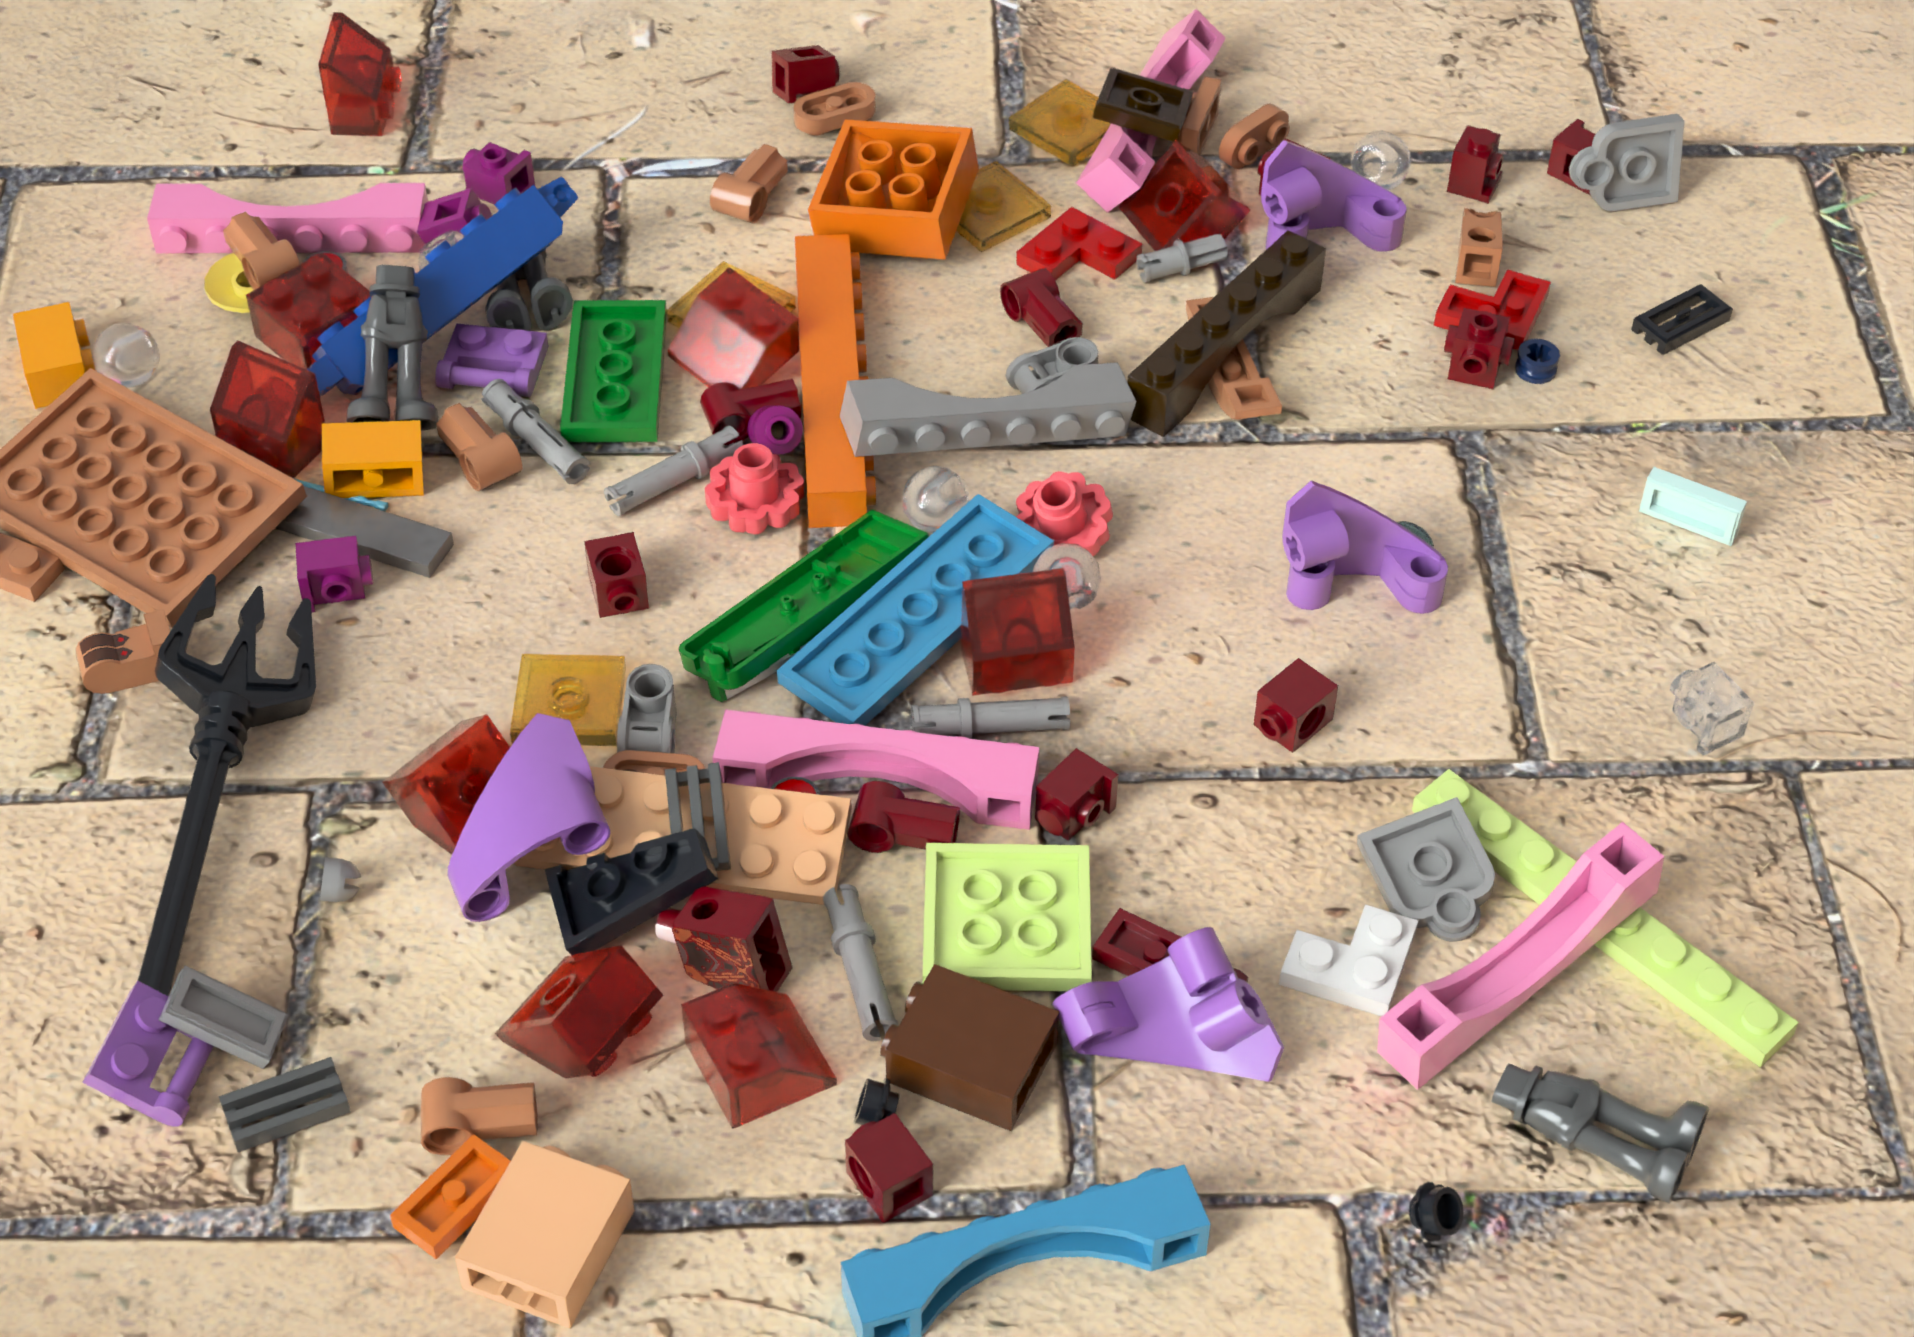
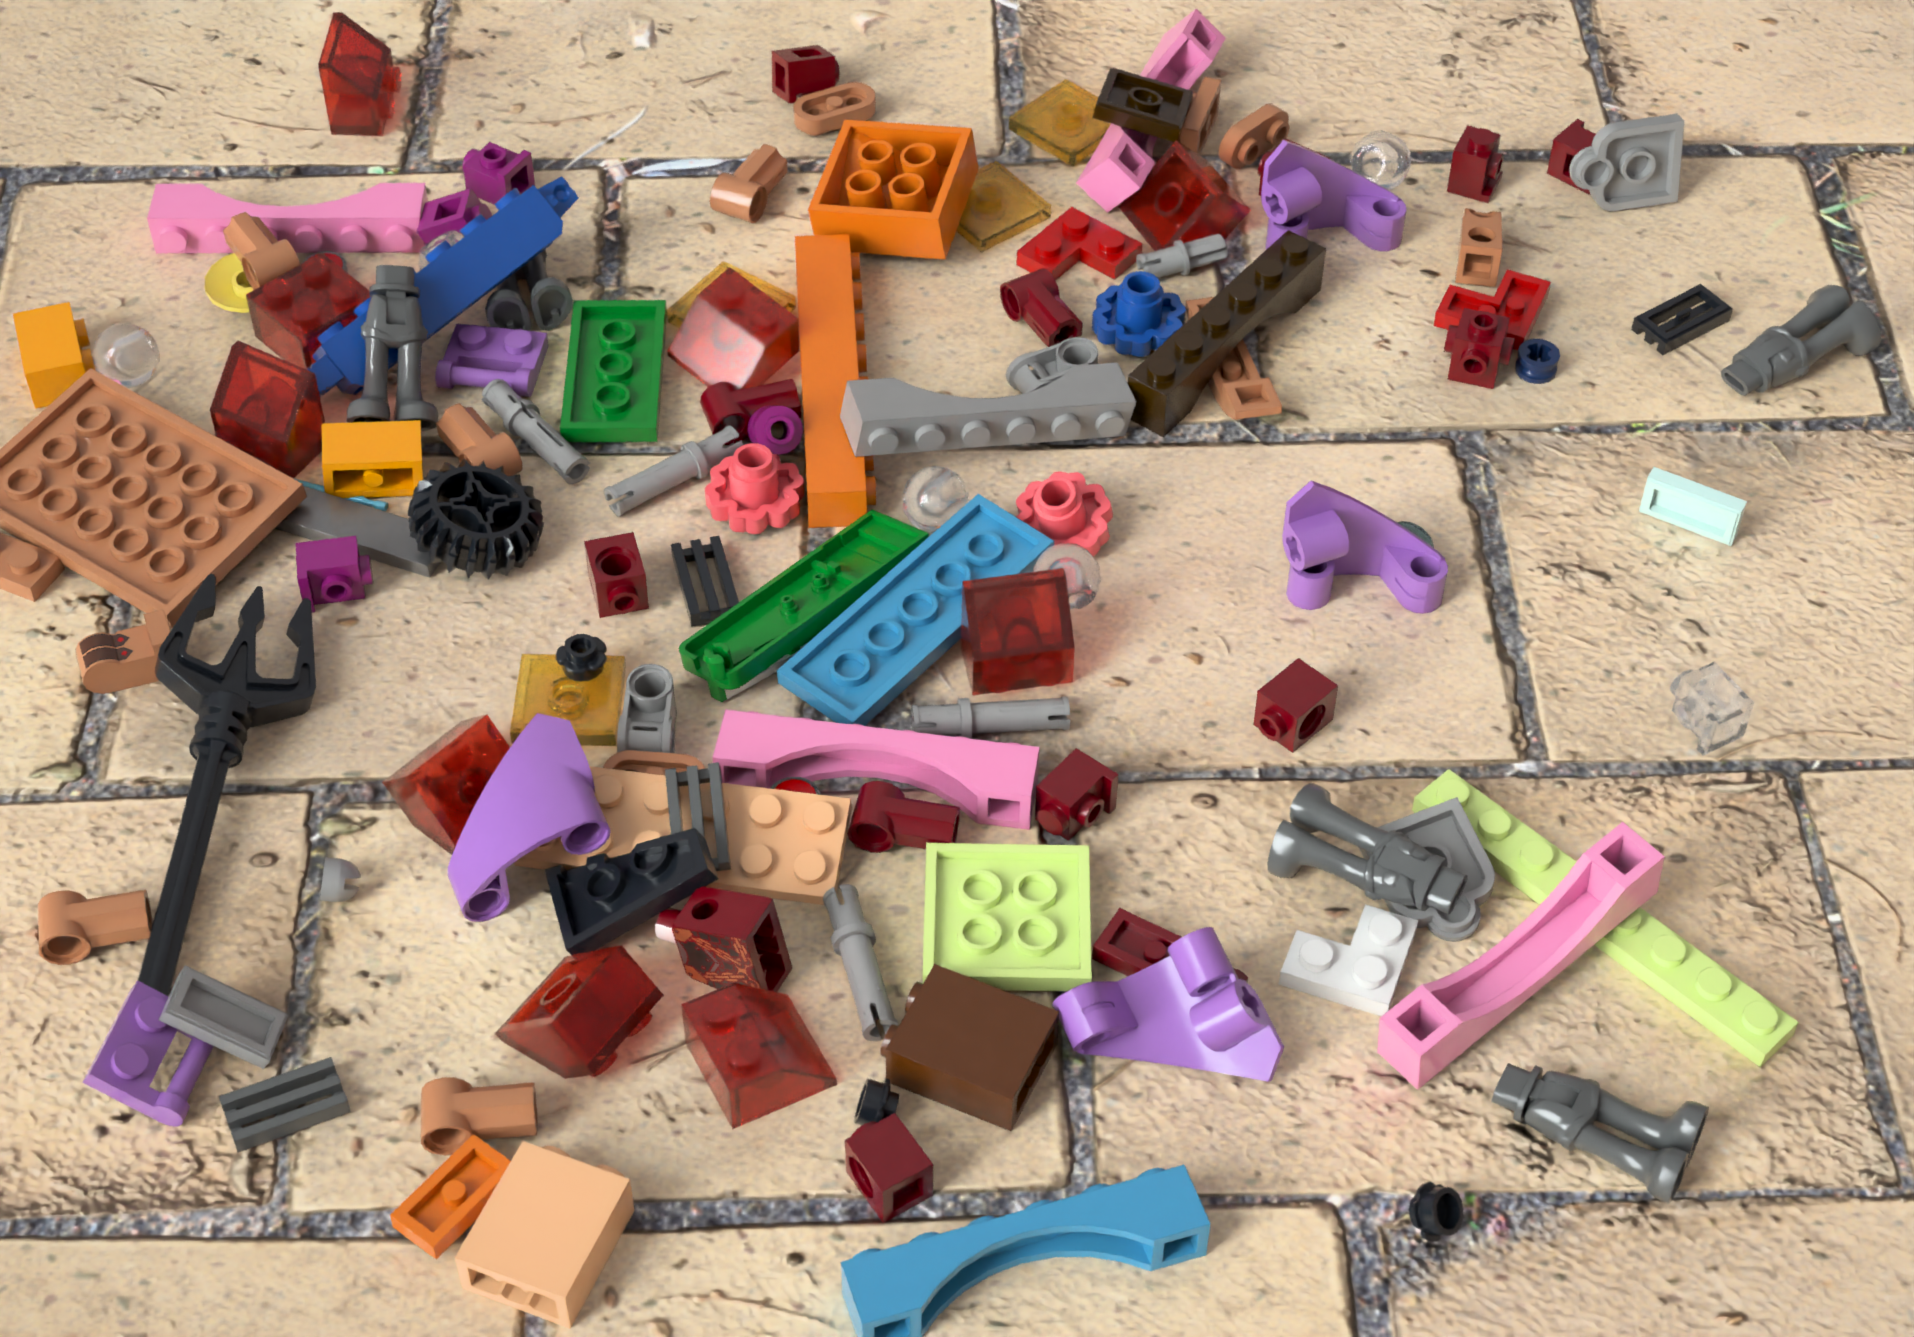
none -> nougat piece [38,890,153,965]
none -> black gear [408,459,544,580]
none -> black plate [556,634,607,682]
none -> black tile [671,535,739,627]
none -> blue plant [1092,271,1186,357]
none -> dark grey piece [1267,782,1467,914]
none -> dark grey piece [1721,285,1881,396]

